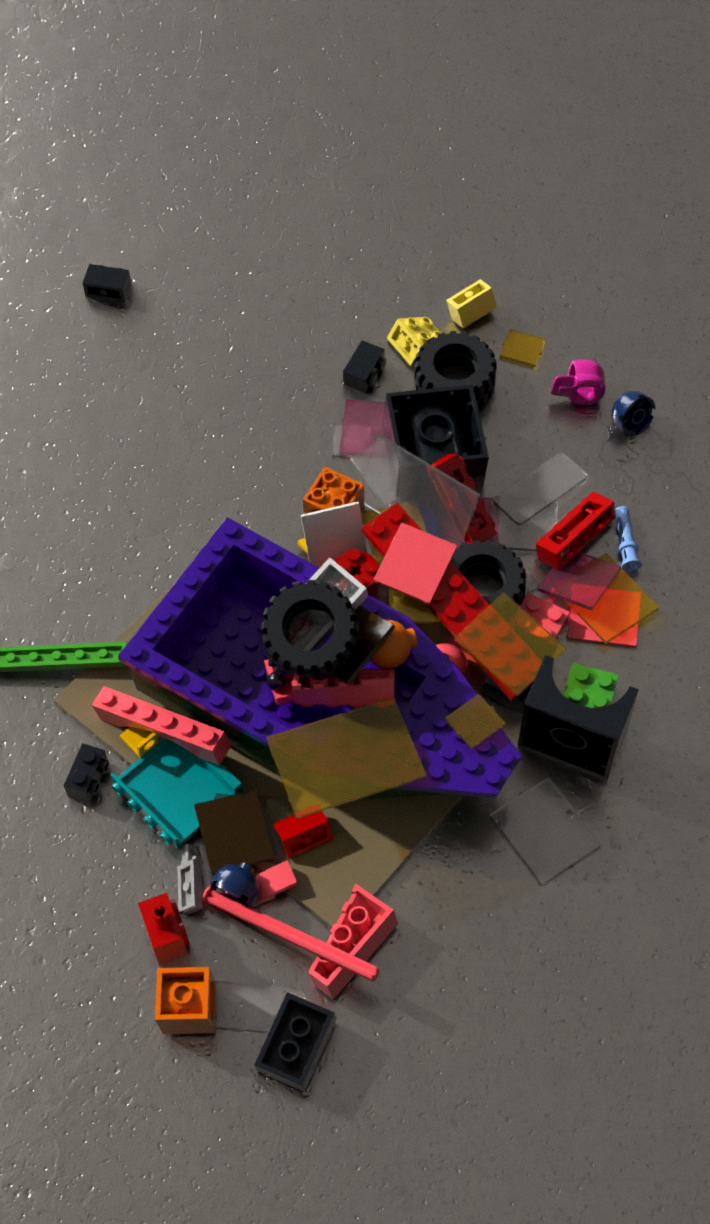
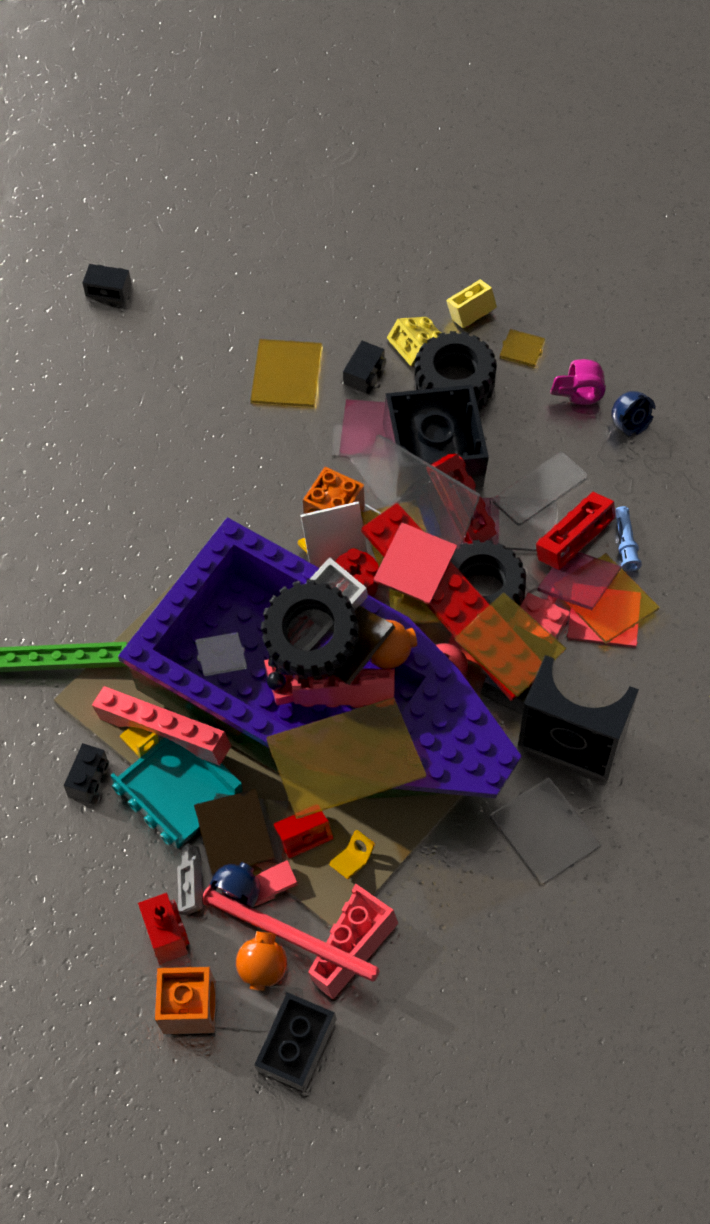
clear yellow piece [445,694,505,749] -> none
bright green brick [563,663,618,708] -> none
none -> clear piece [196,632,247,676]
none -> orange brick [236,931,287,991]
none -> clear yellow piece [250,339,322,407]
none -> yellow bracket [329,830,376,879]

